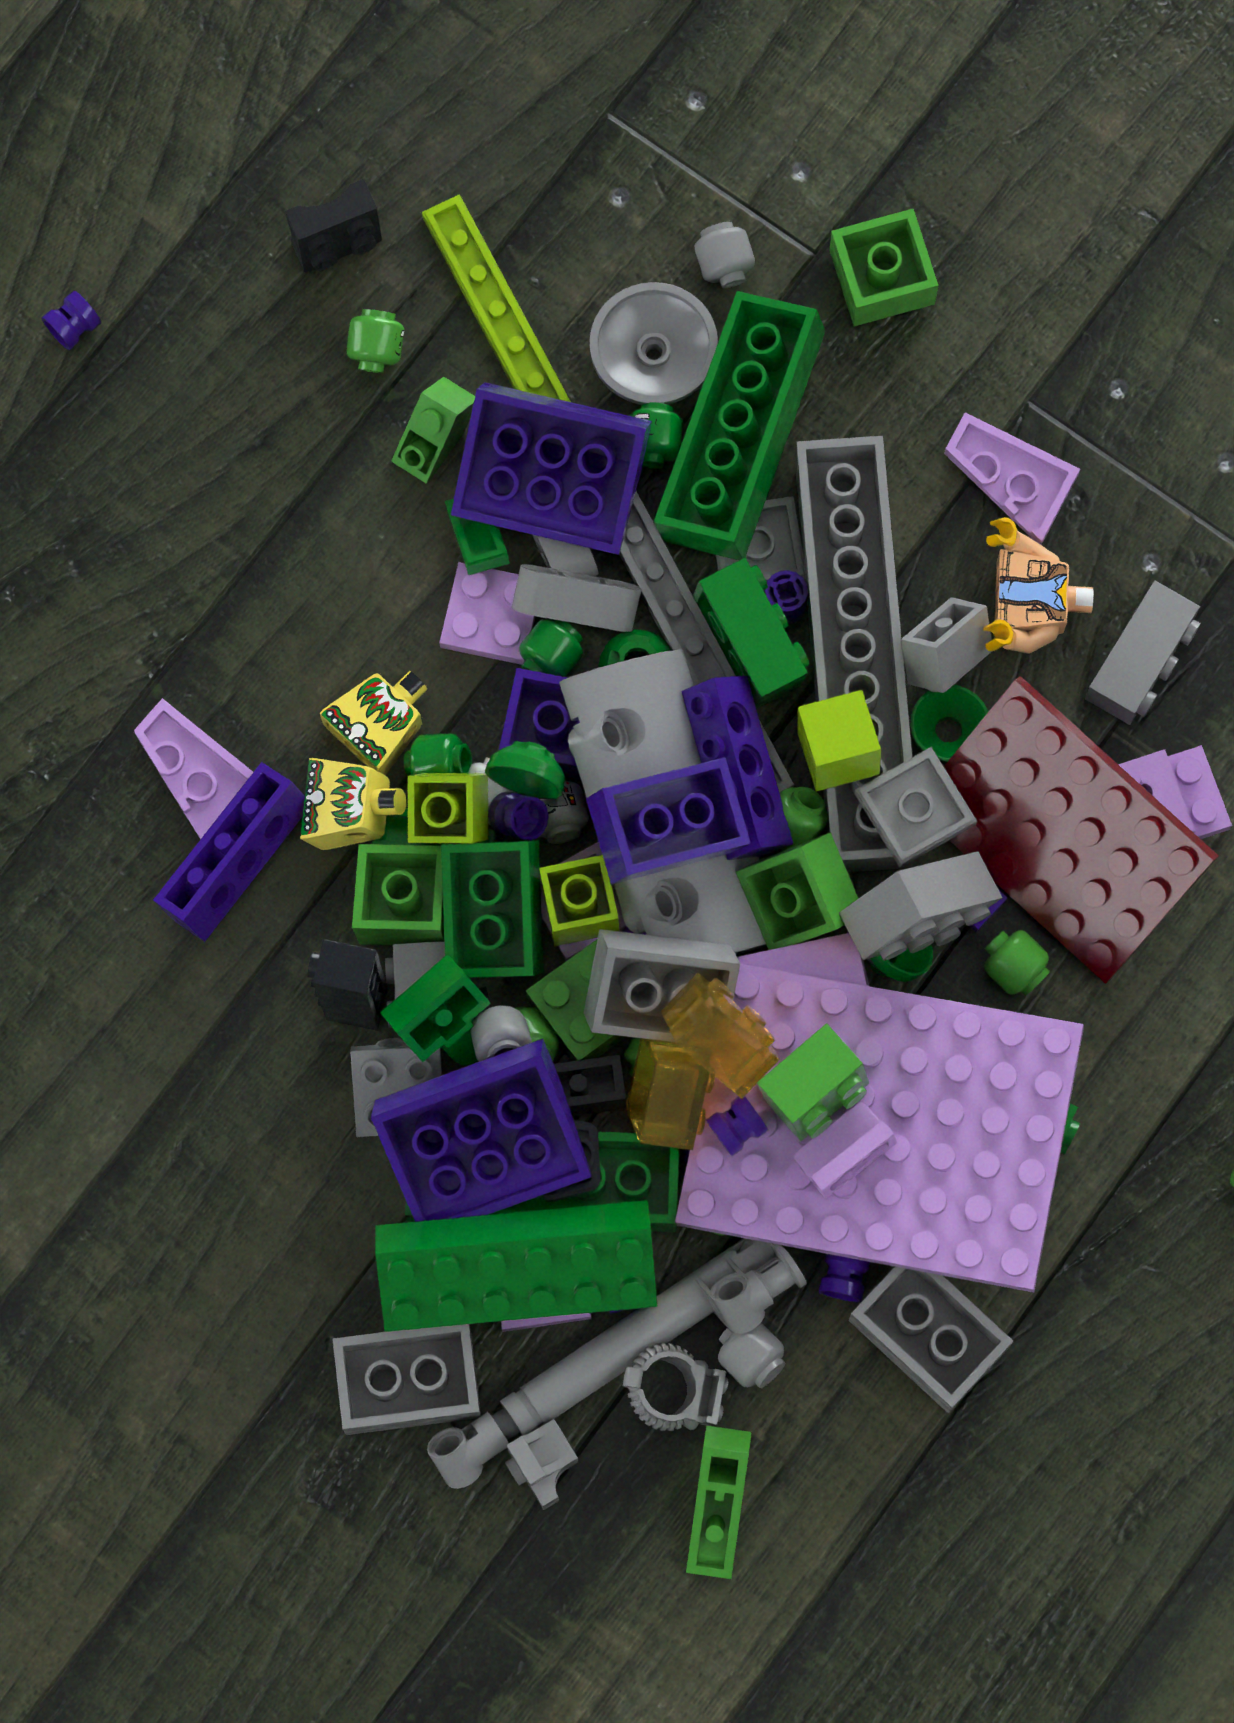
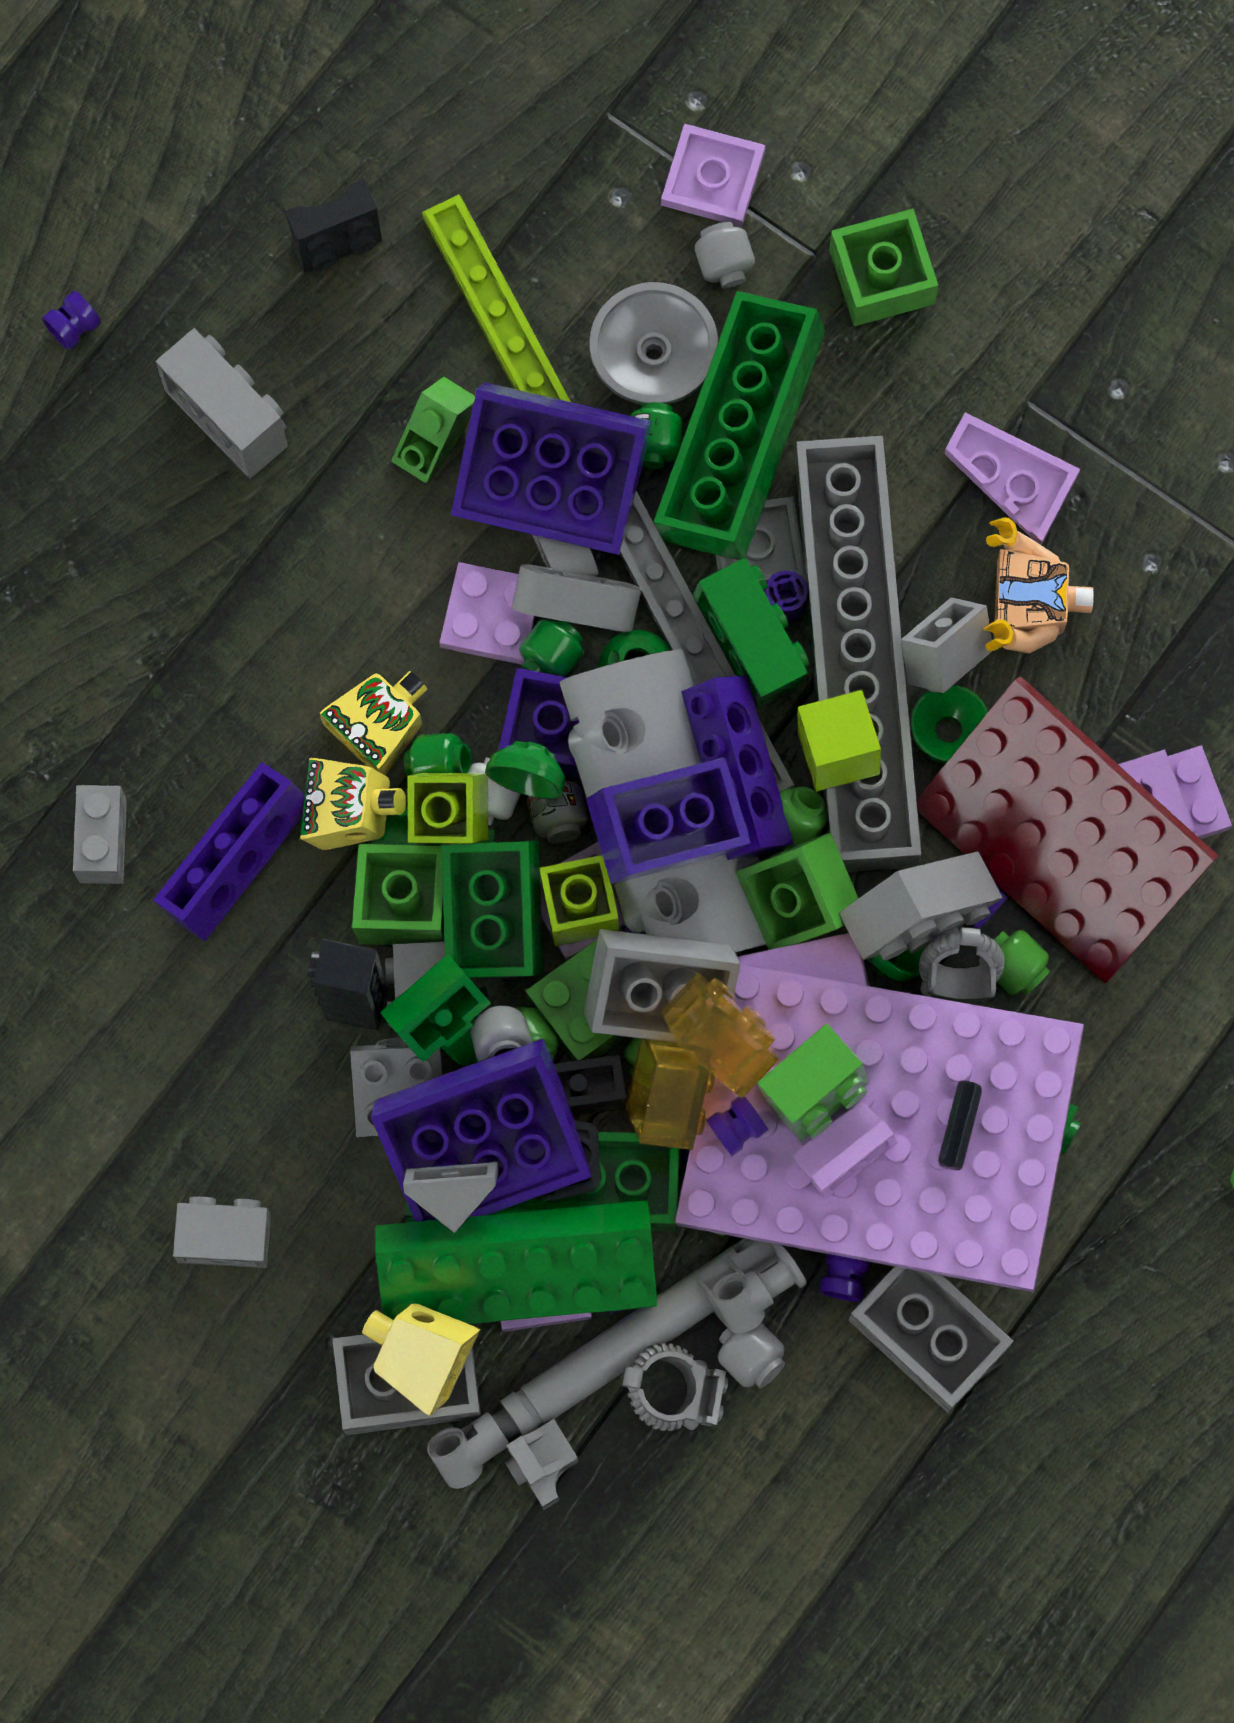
lavender wing [134,698,253,839] -> none
bright green head [346,309,404,373] -> none
green tile [445,498,510,576] -> none
dark purple wheel [488,791,549,840] -> none
bright green slope [686,1425,751,1579] -> none
light grey tile [854,747,977,868] -> none
light grey brick [1085,581,1201,725] -> none
none -> light grey brick [73,785,127,884]
none -> light grey brick [155,328,288,479]
none -> light grey brick [173,1197,271,1268]
none -> light yellow torso [362,1304,480,1416]
none -> light grey slope [403,1162,498,1233]
none -> lavender plate [661,124,765,227]
none -> light grey piece [919,927,1005,1005]
none -> black axle [938,1080,982,1170]

